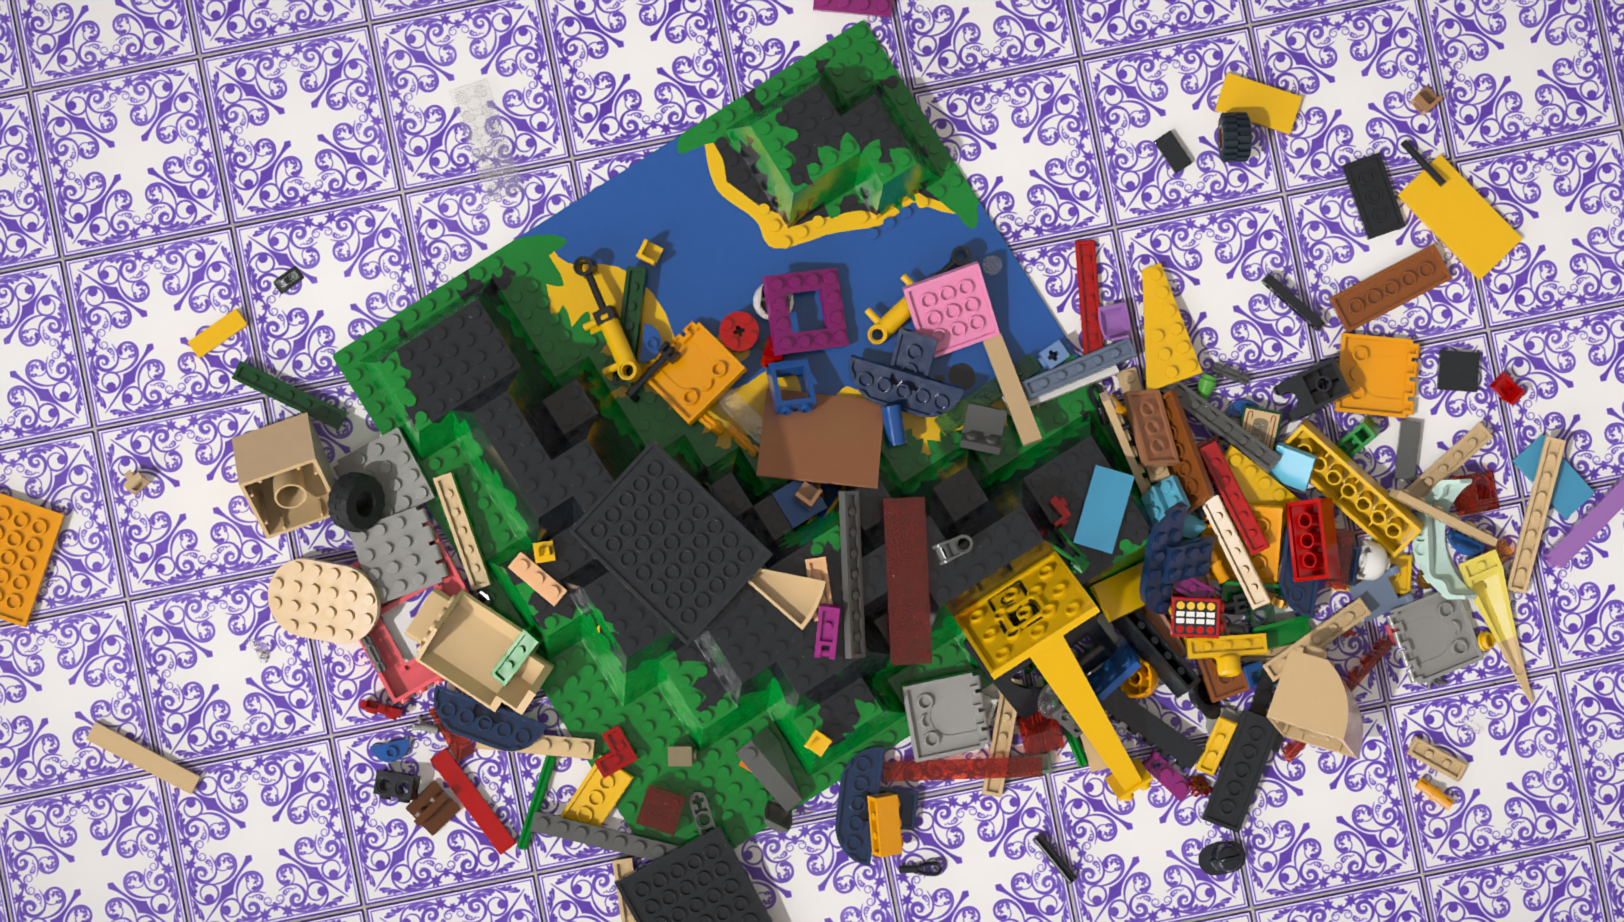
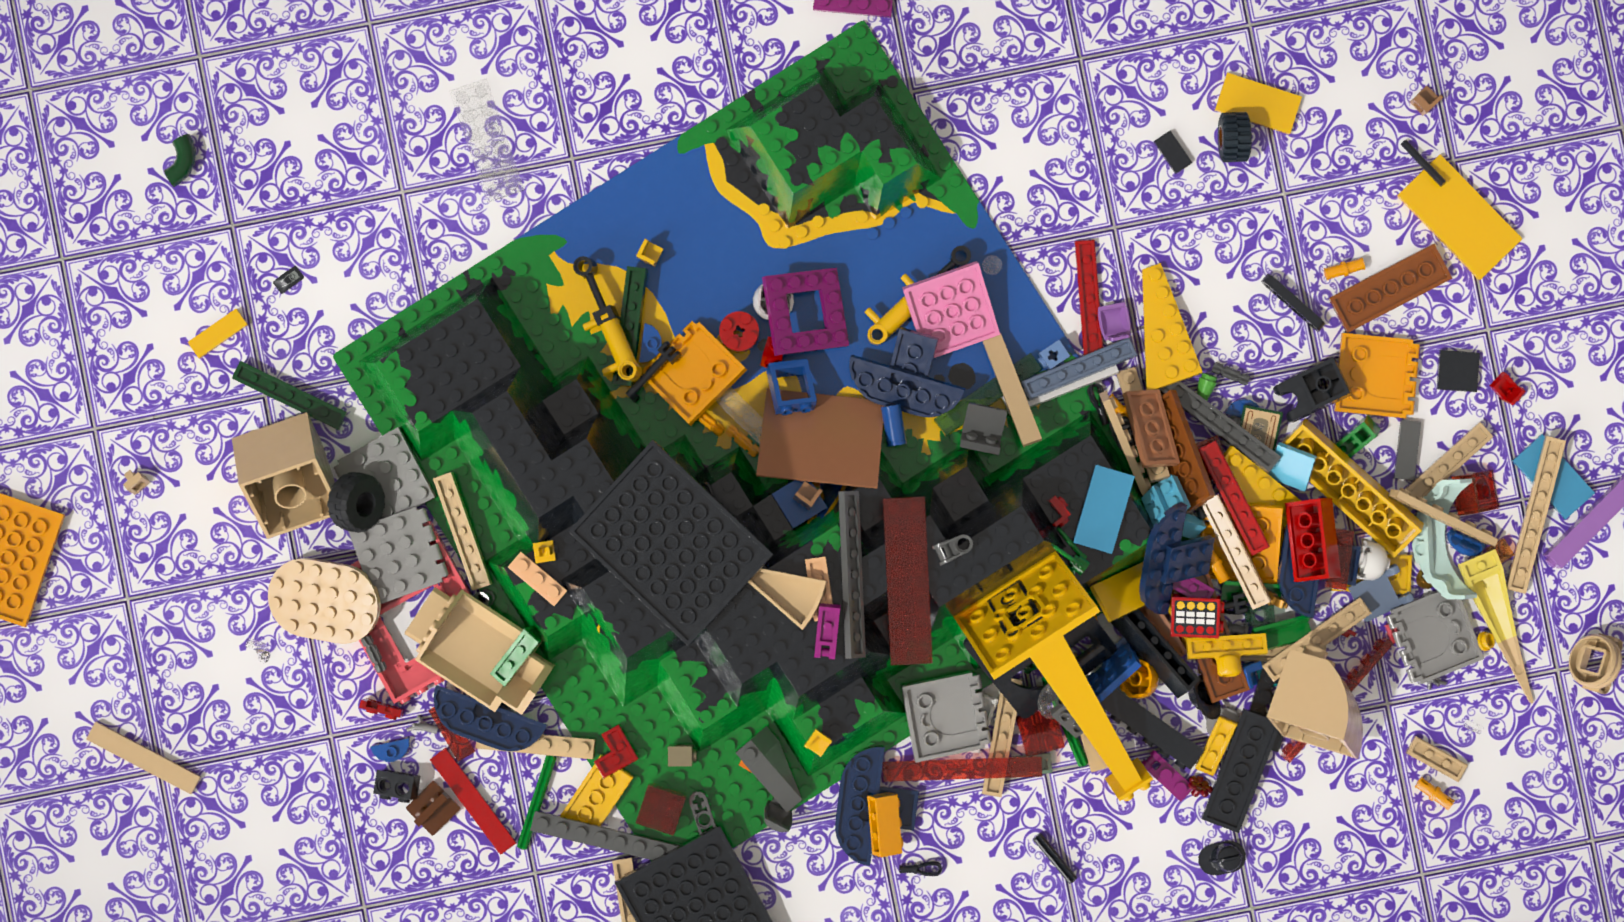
black tile [1341,152,1406,240] -> none
none -> dark green cylinder [164,134,196,187]
none -> light orange pin [1323,257,1365,280]
none -> tan piece [1569,633,1623,694]

